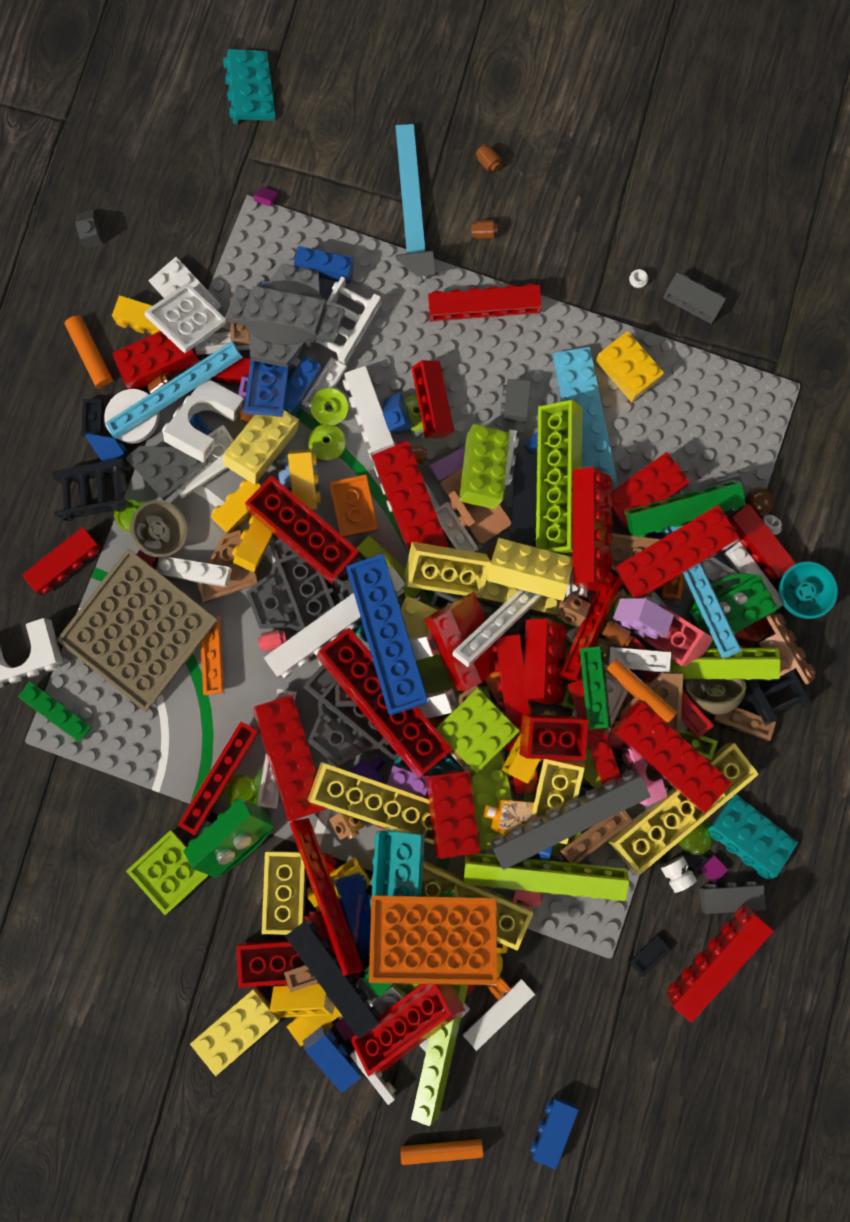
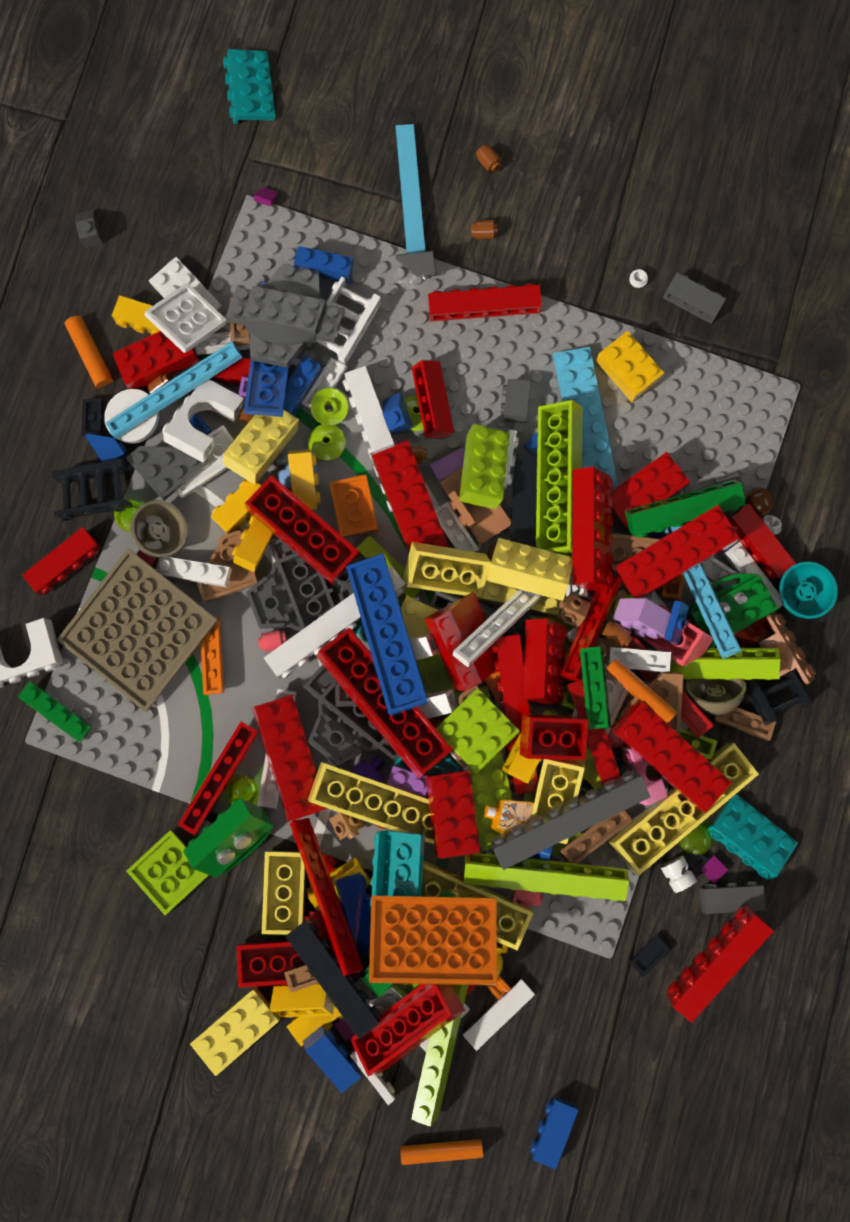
none -> blue plate [664,601,689,645]

